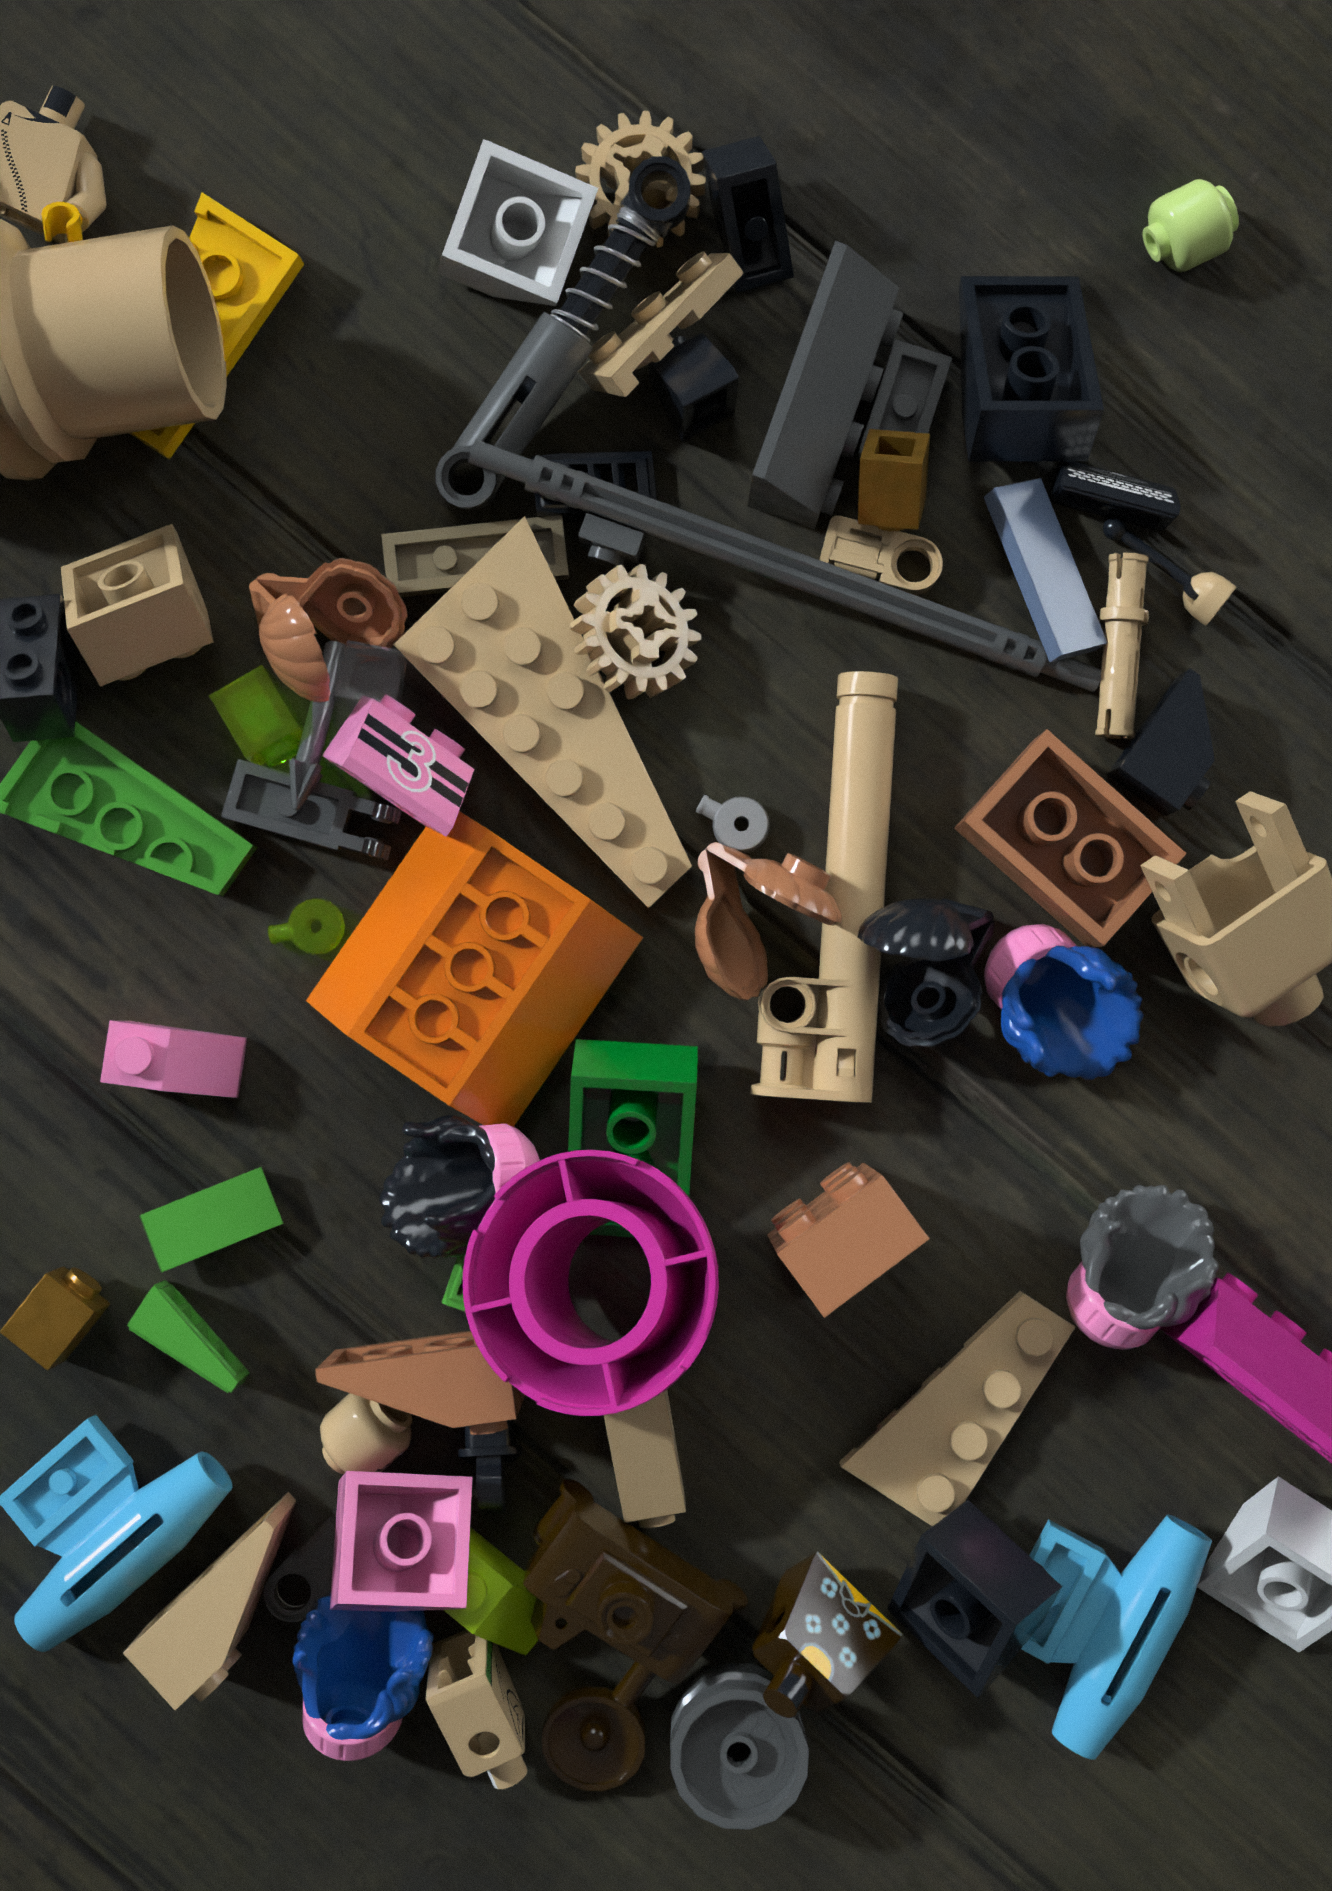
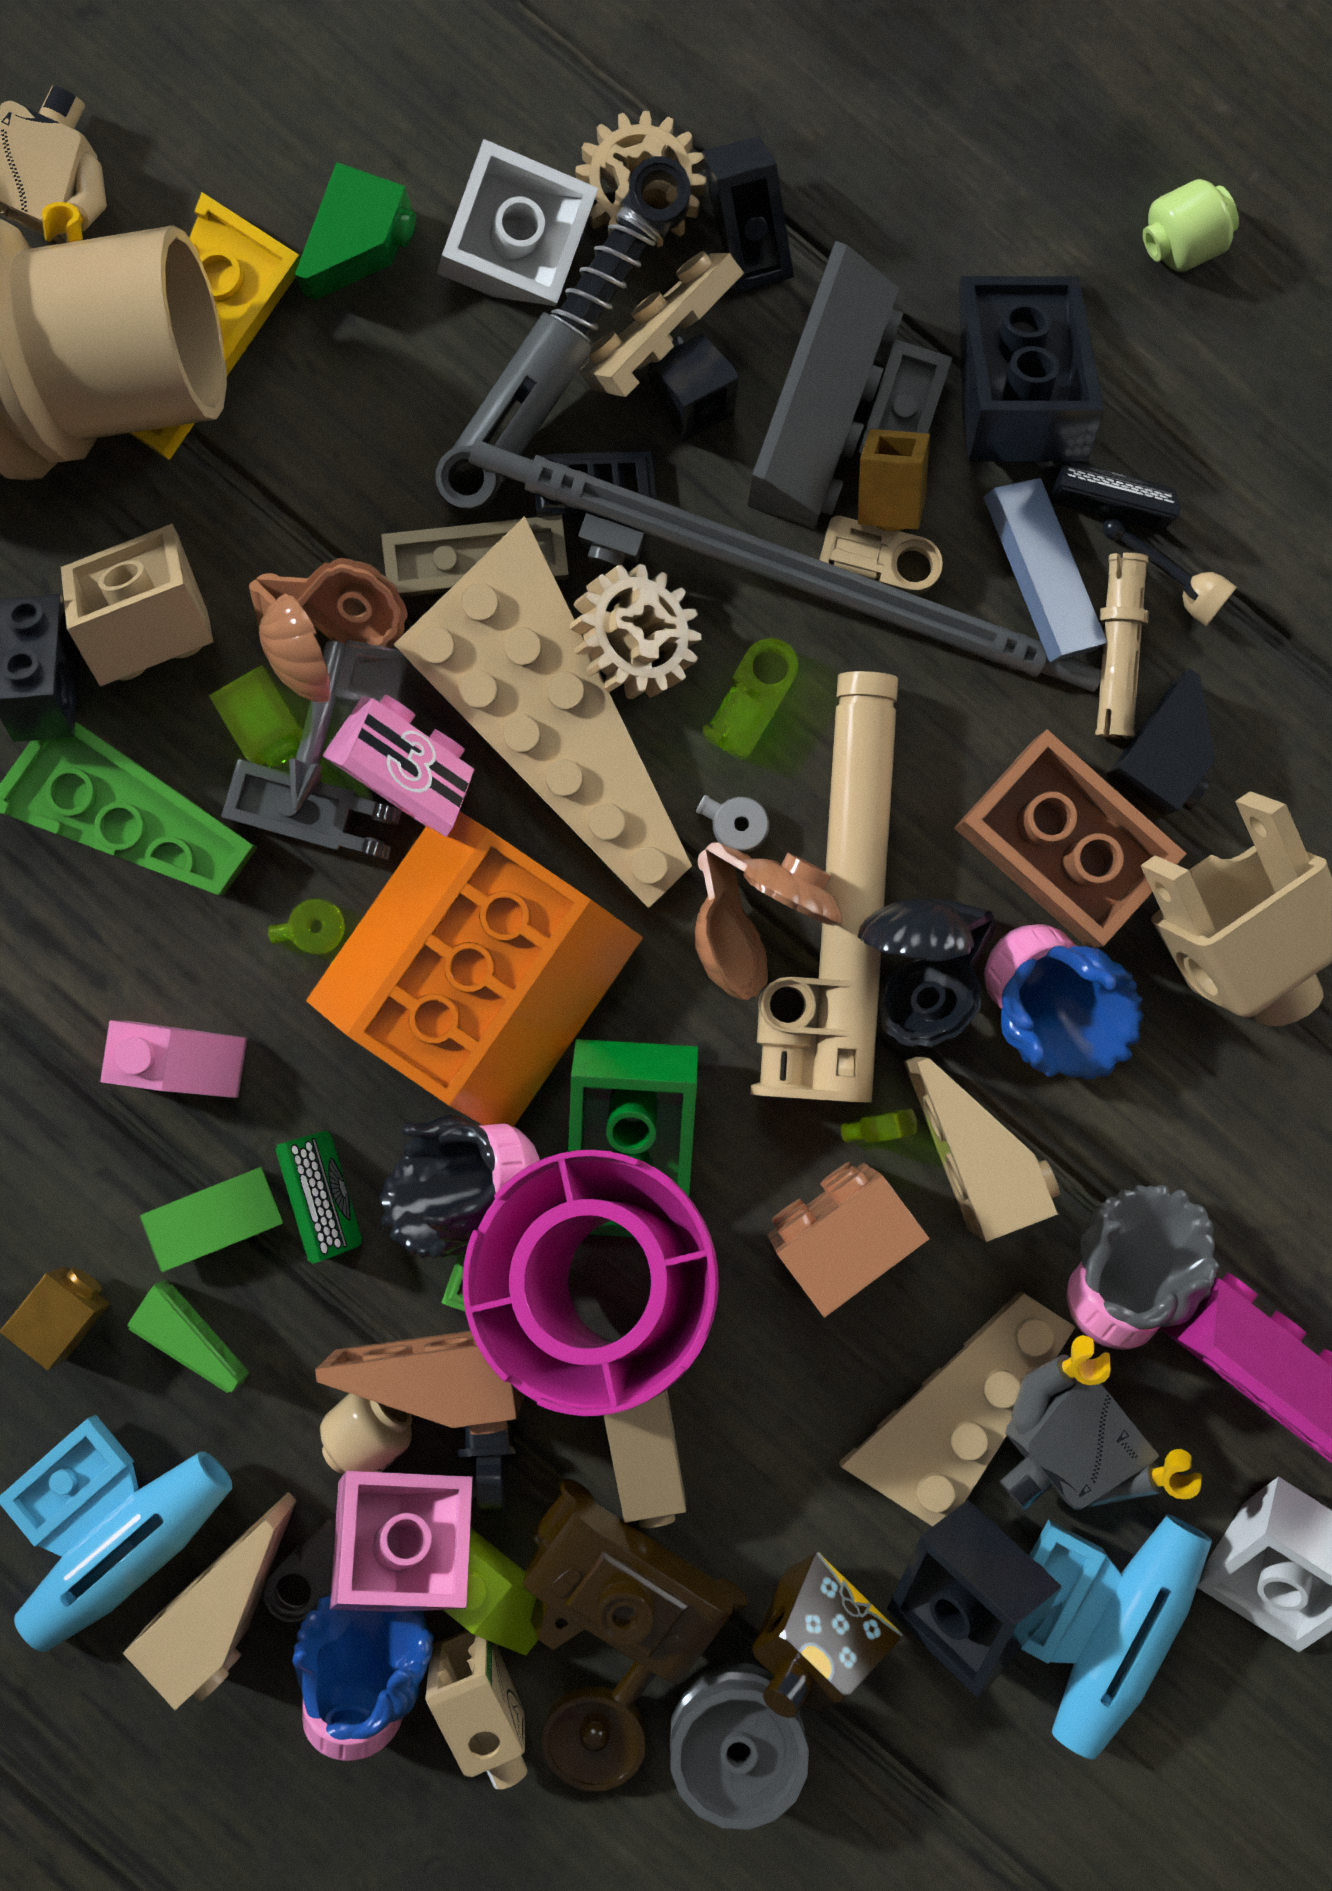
none -> slope [275,1131,362,1264]
none -> green slope [295,162,416,300]
none -> clear neon green piece [703,638,798,760]
none -> clear neon green piece [841,1108,917,1143]
none -> tan slope [903,1056,1060,1242]
none -> dark grey torso [1000,1335,1202,1510]

